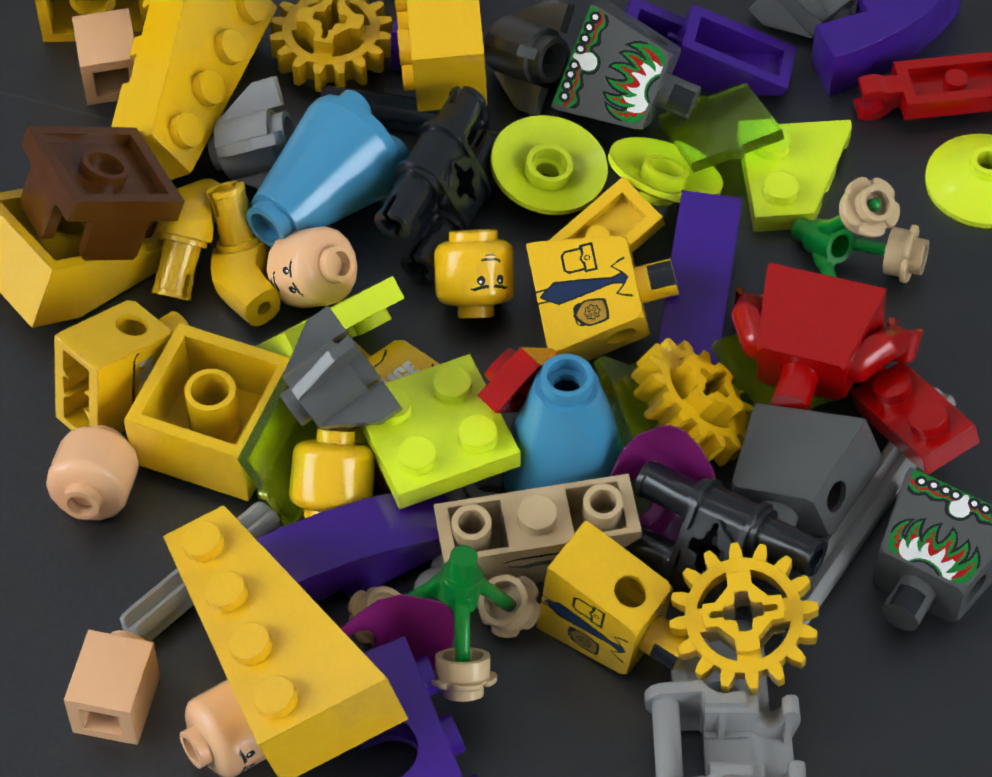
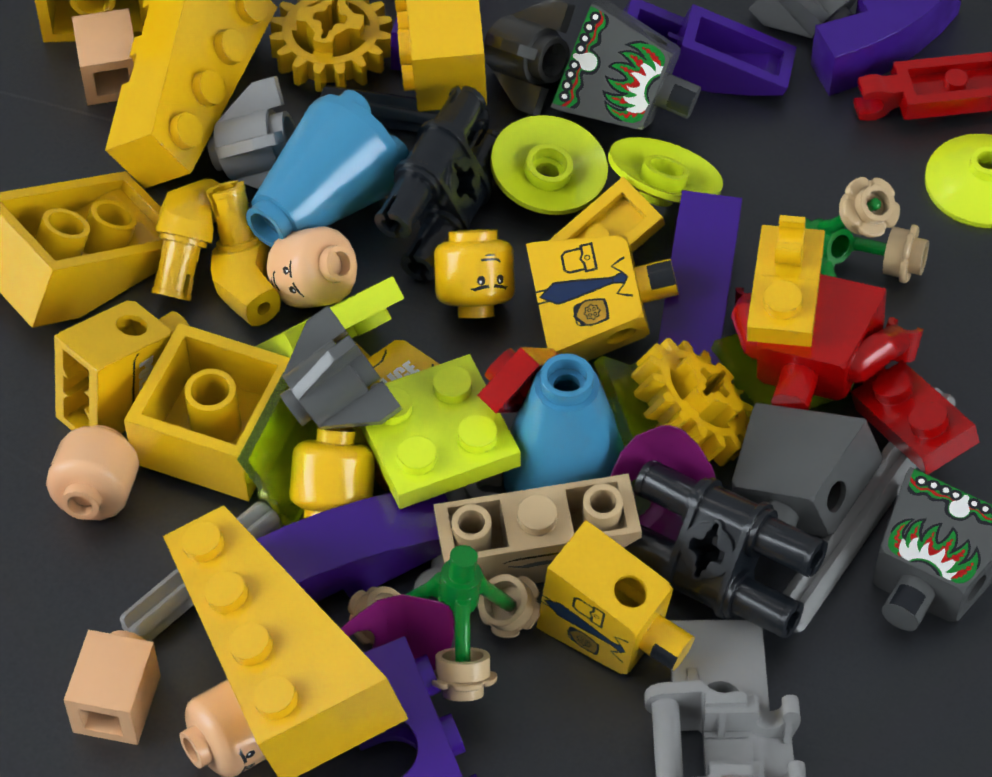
reddish brown panel [20,125,185,260] -> none
clear neon green piece [658,83,784,173] -> none
yellow gear [669,542,819,695] -> none
neon yellow wing [738,120,852,232] -> none
none -> yellow plate [747,215,825,347]

